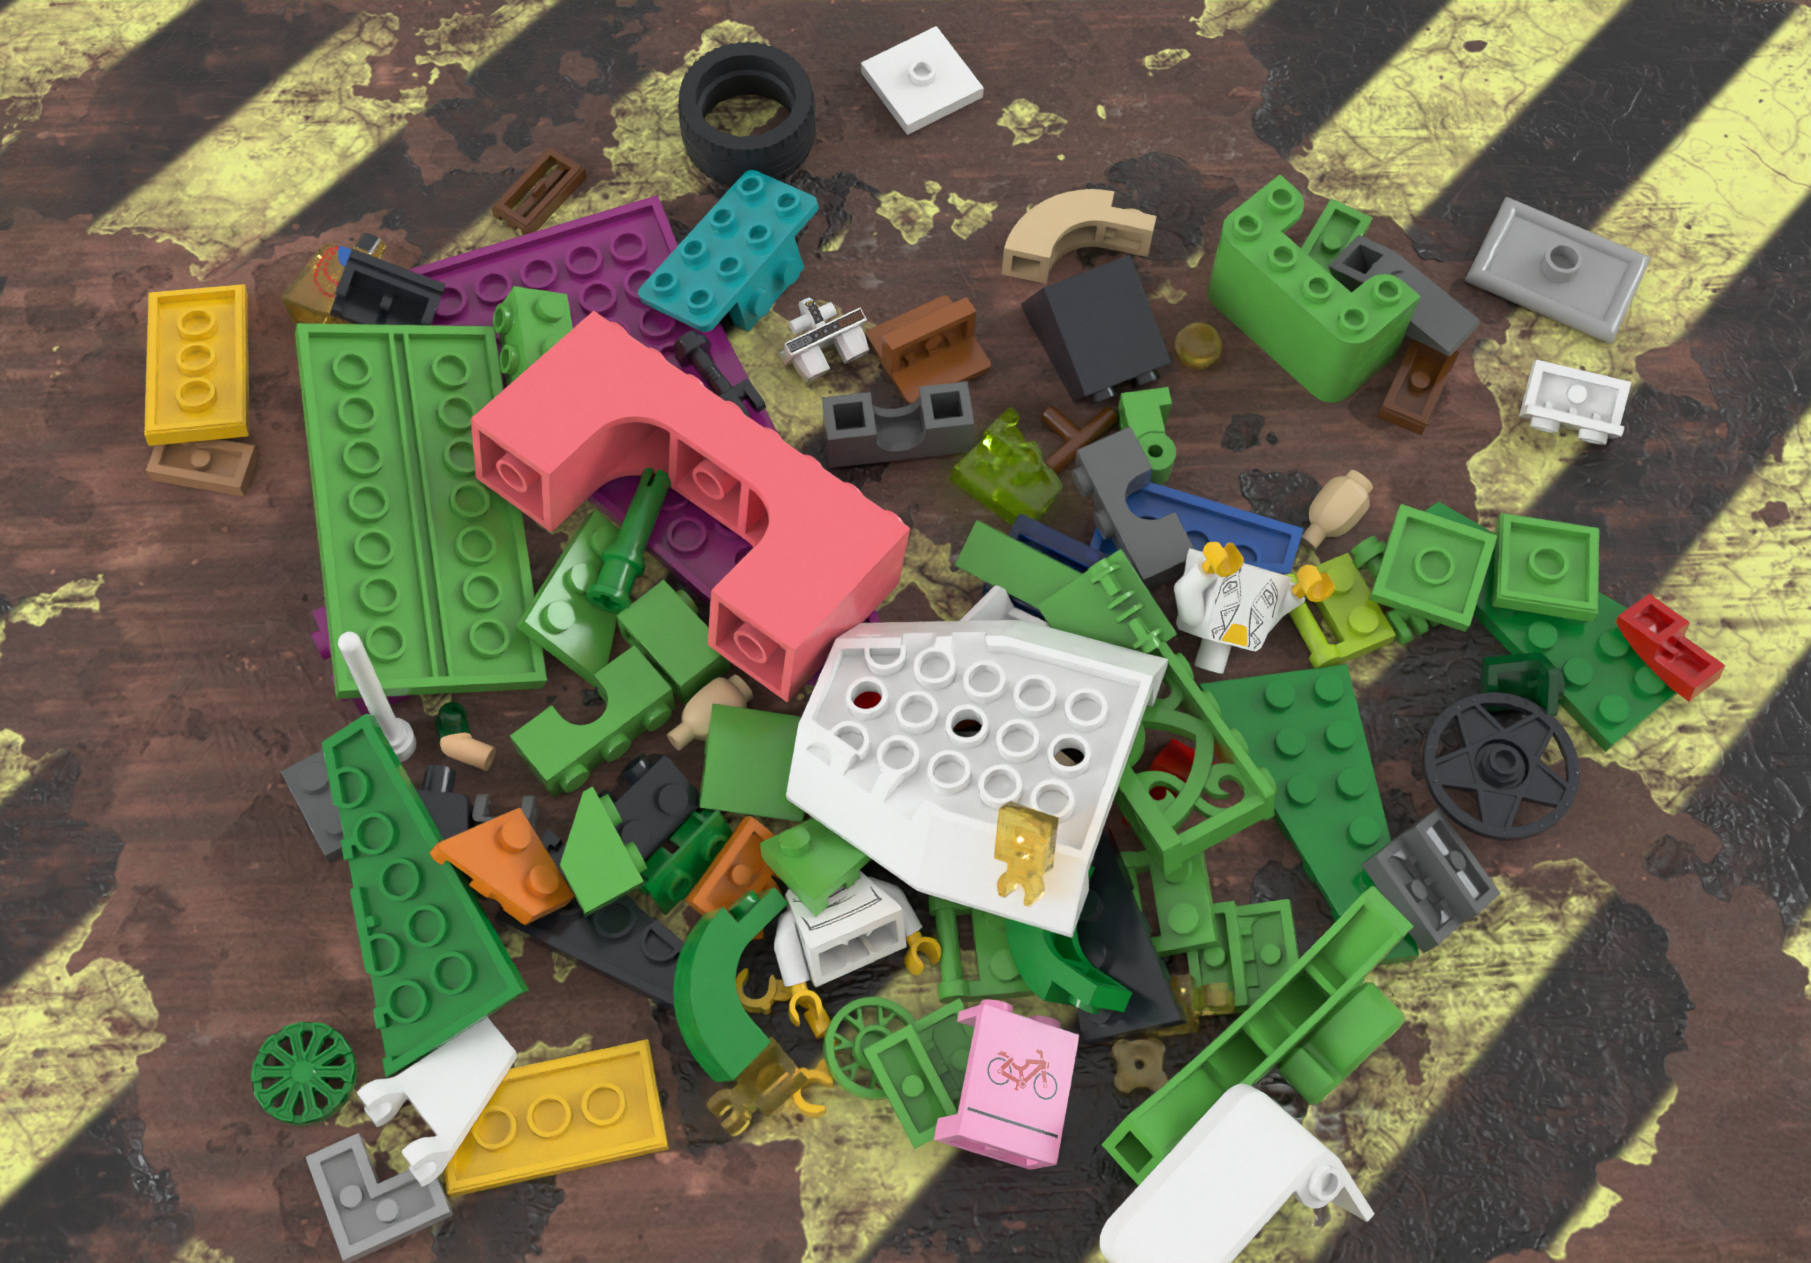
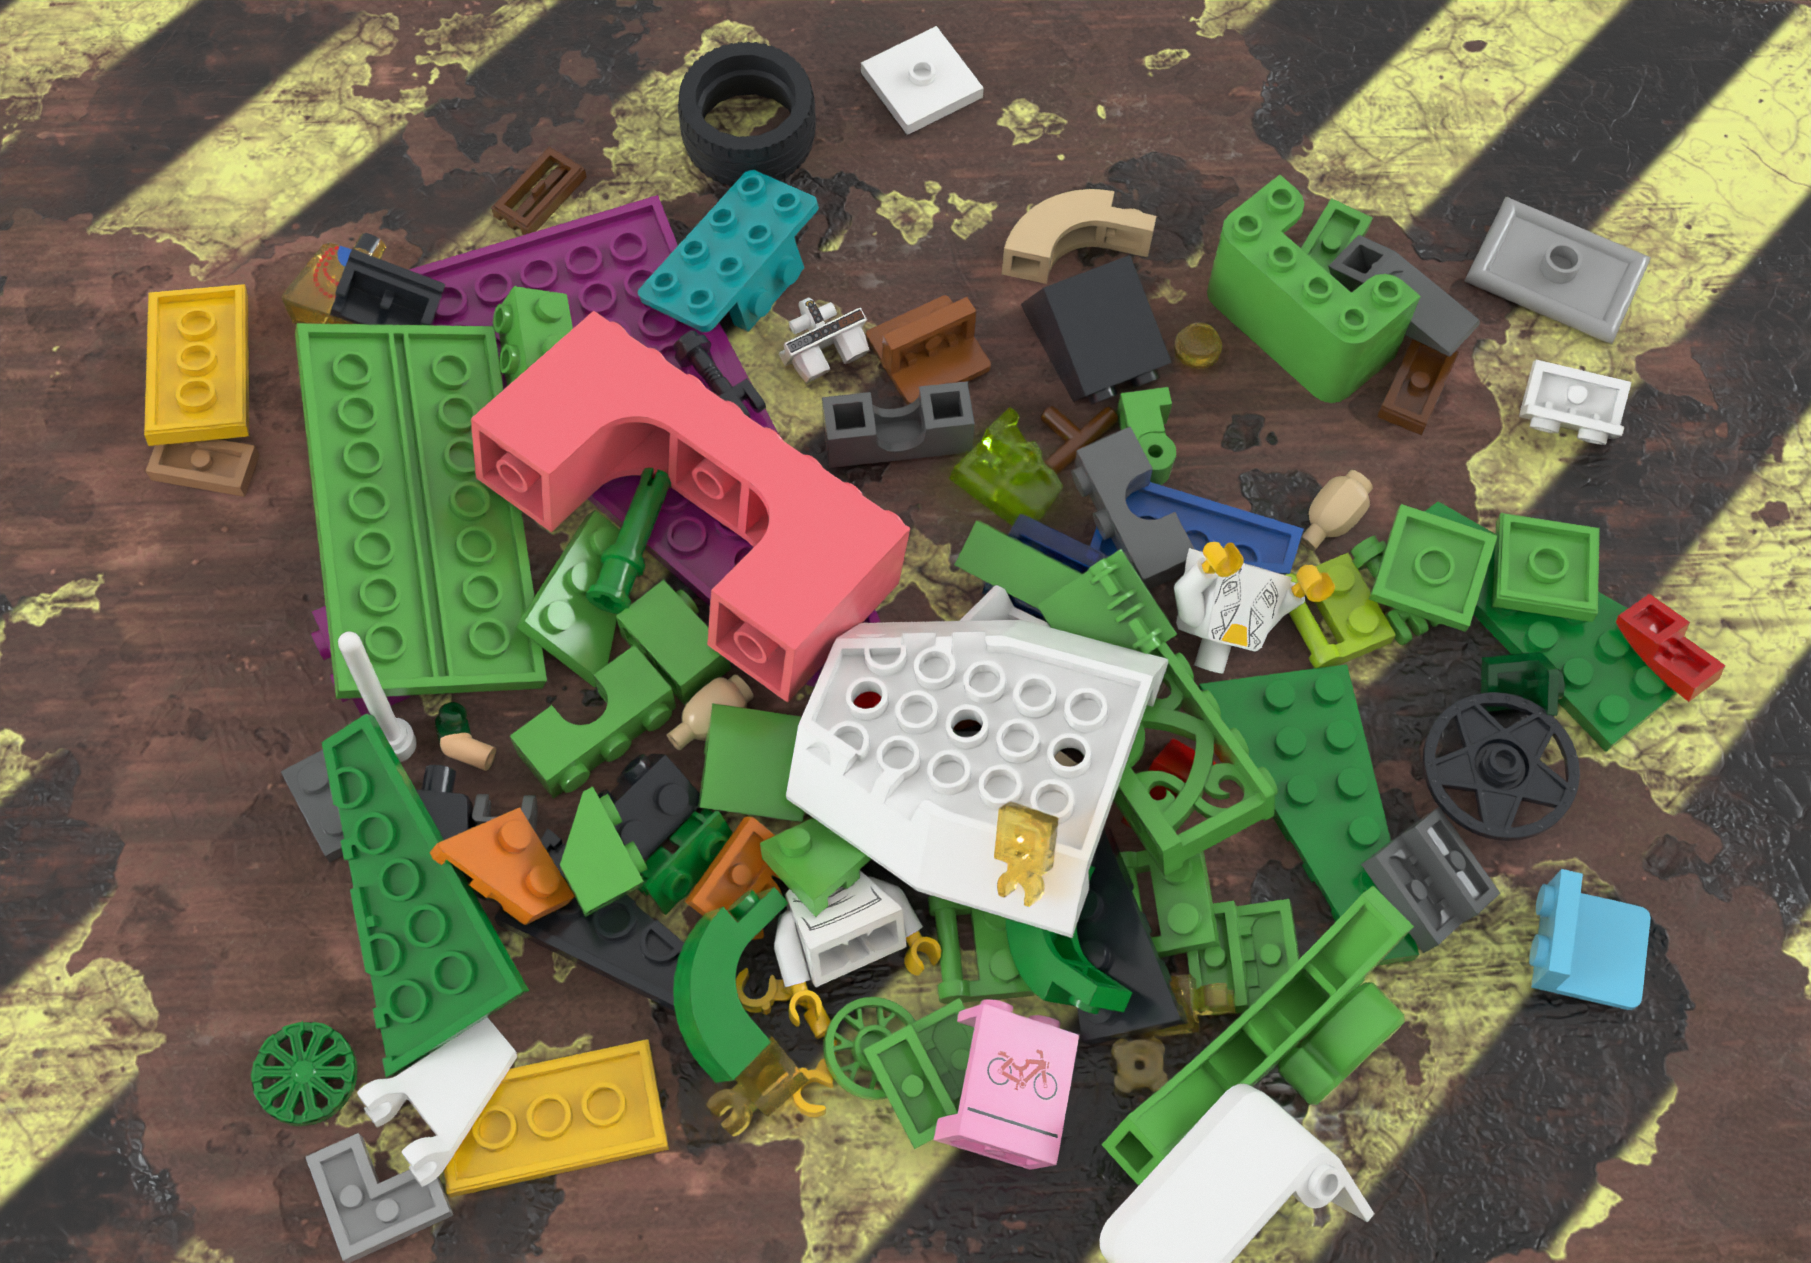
none -> medium azure bracket [1529,869,1651,1010]

